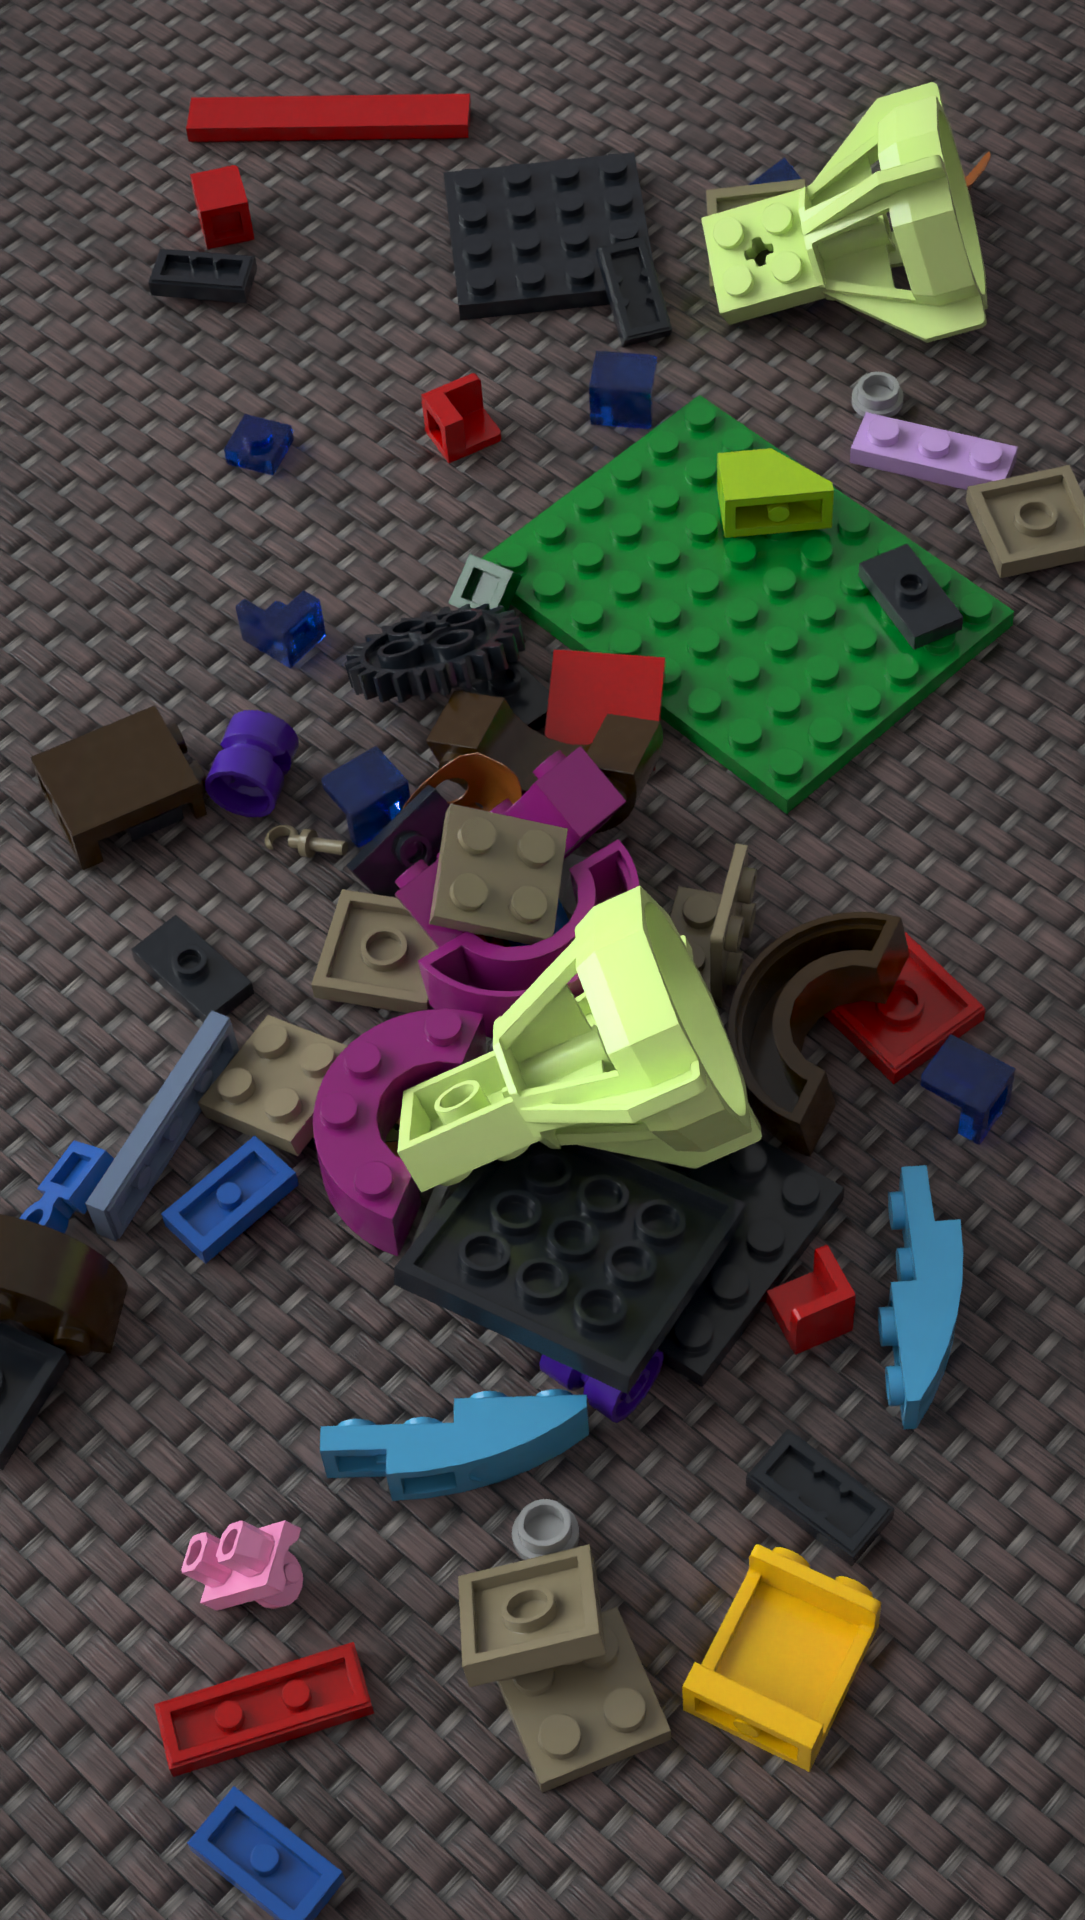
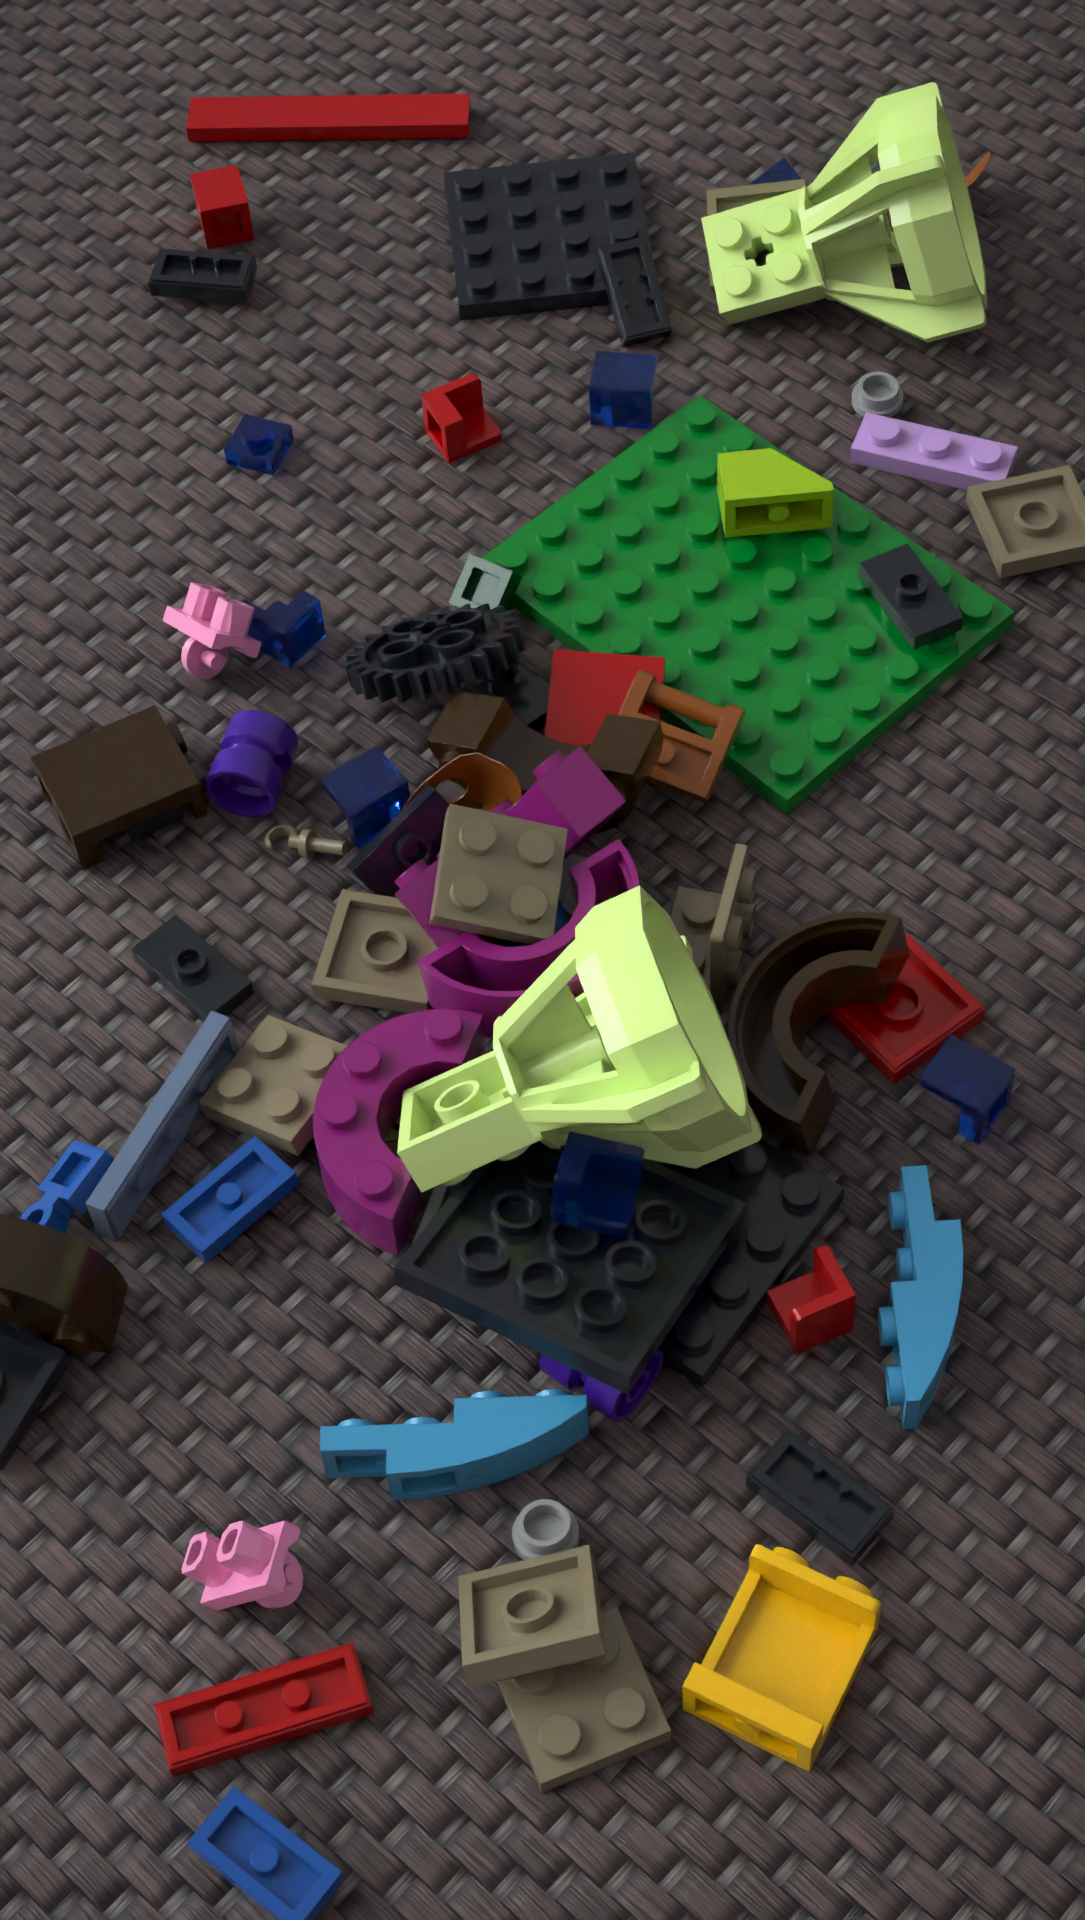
none -> bright pink hips [163,582,261,679]
none -> clear blue panel [550,1131,645,1237]
none -> dark orange plate [618,670,746,804]

